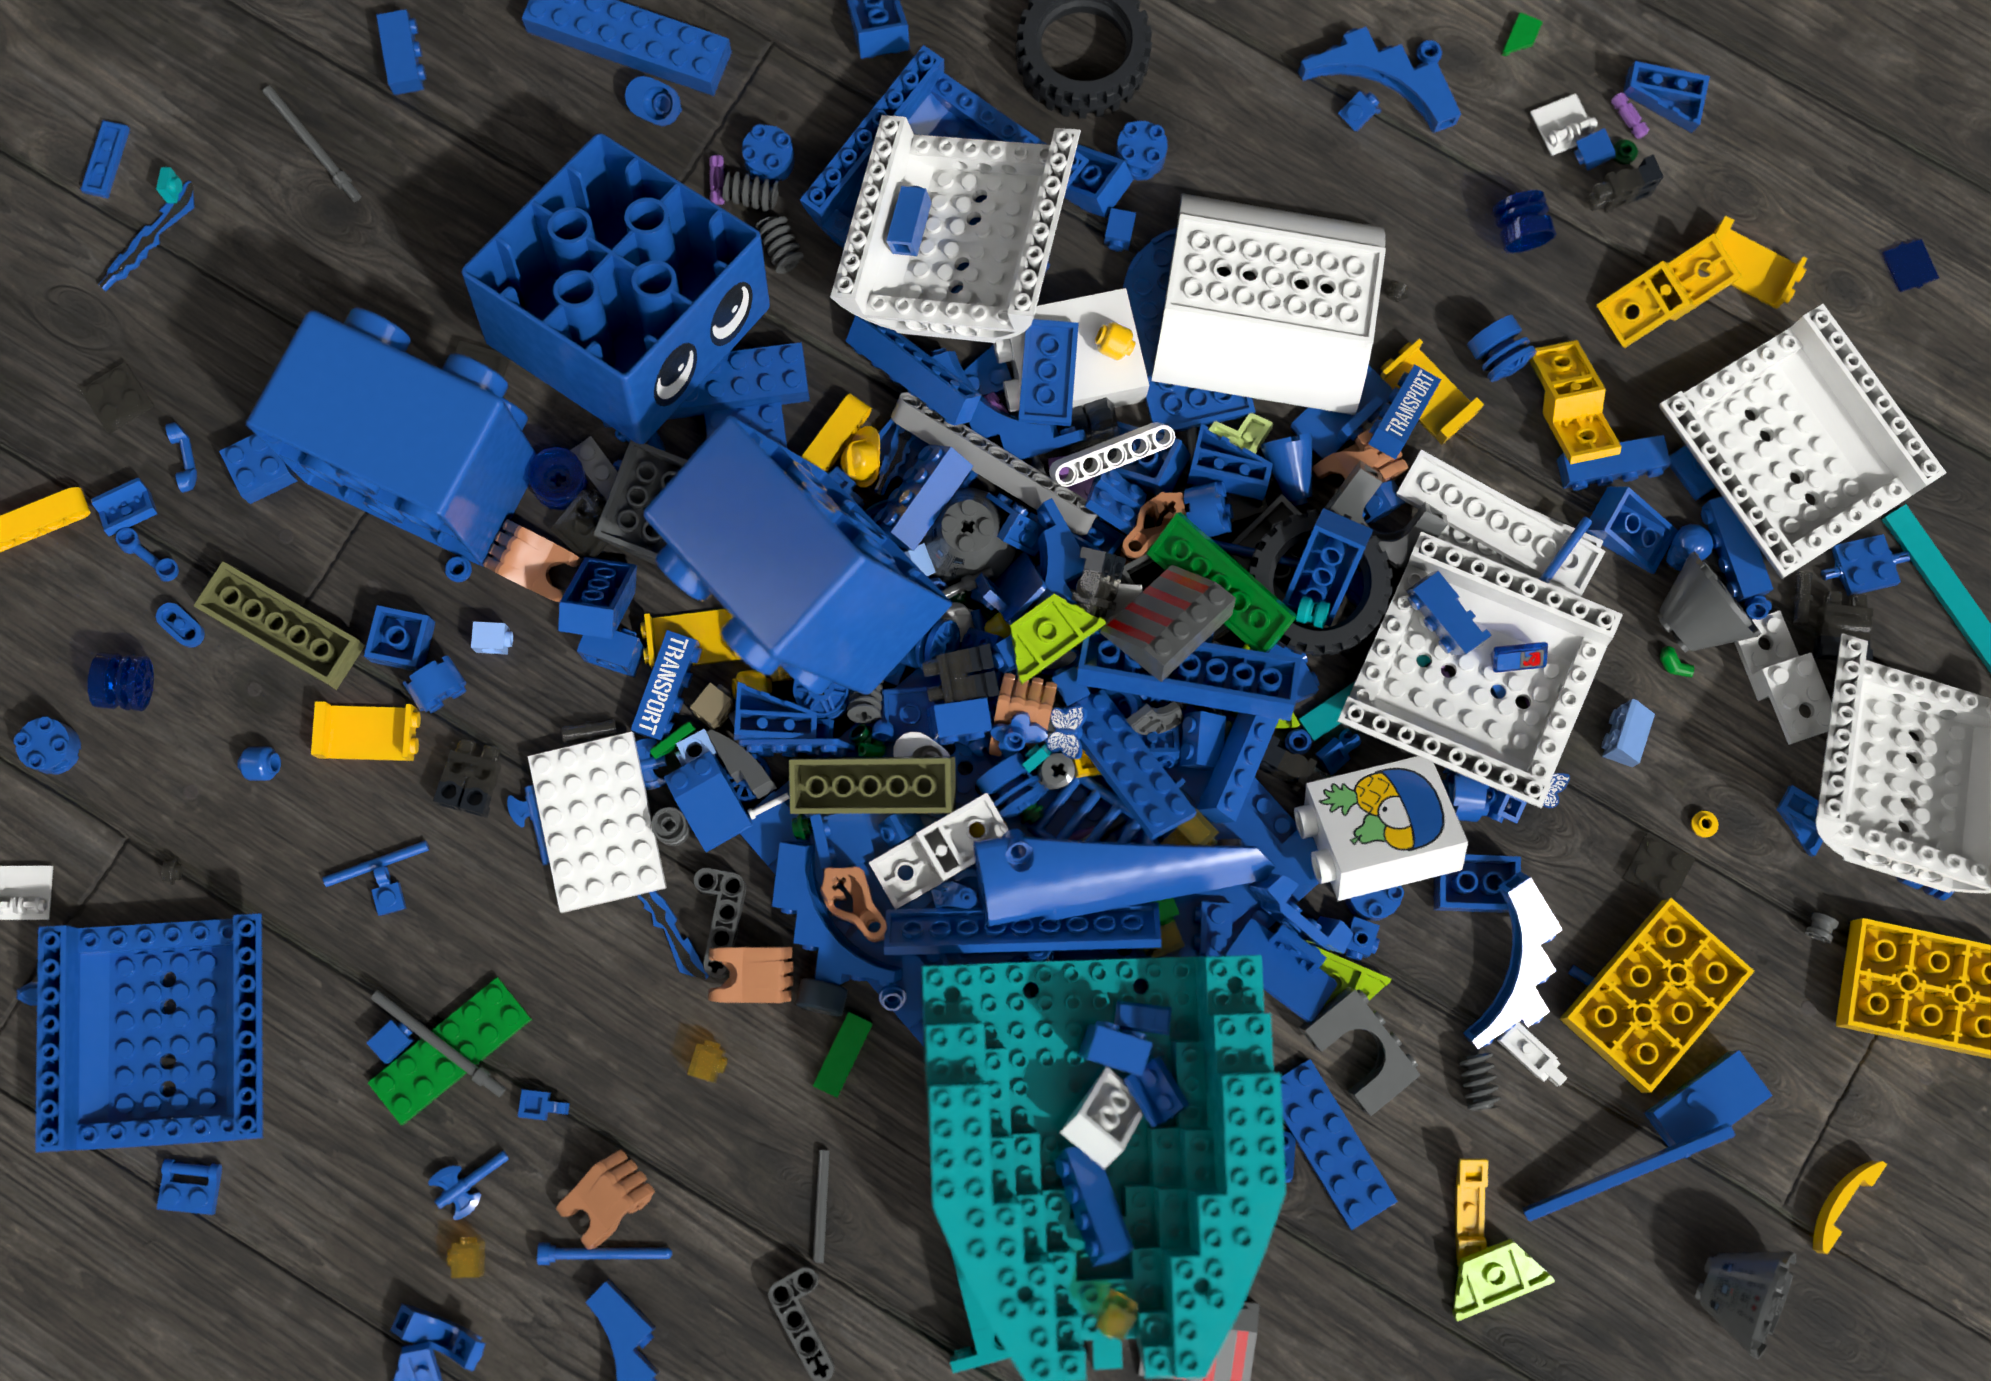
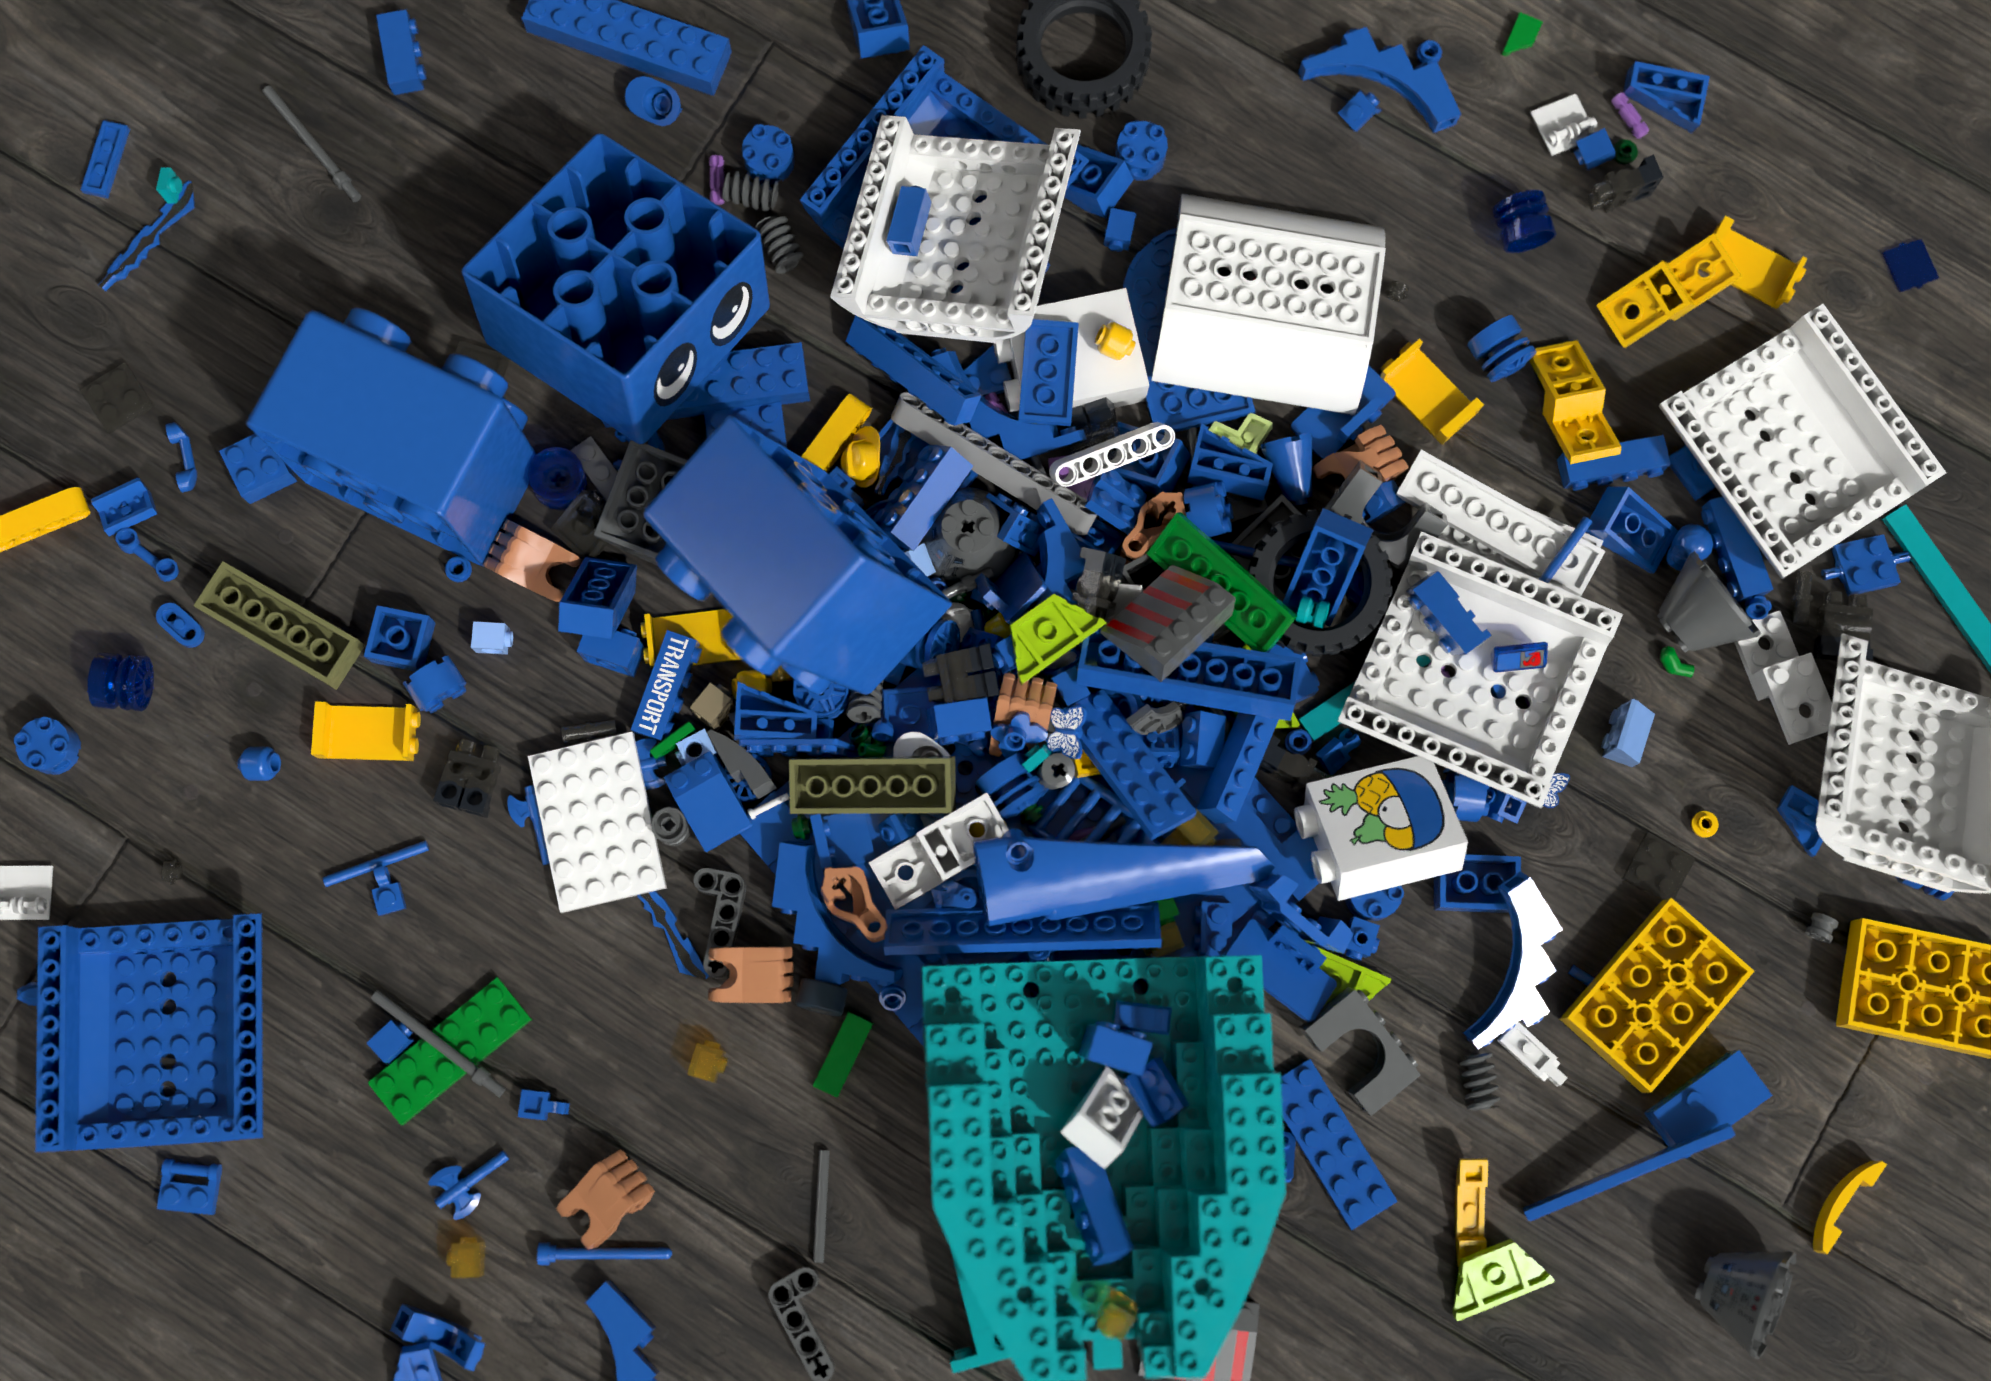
blue brick [1368,364,1442,460] -> none

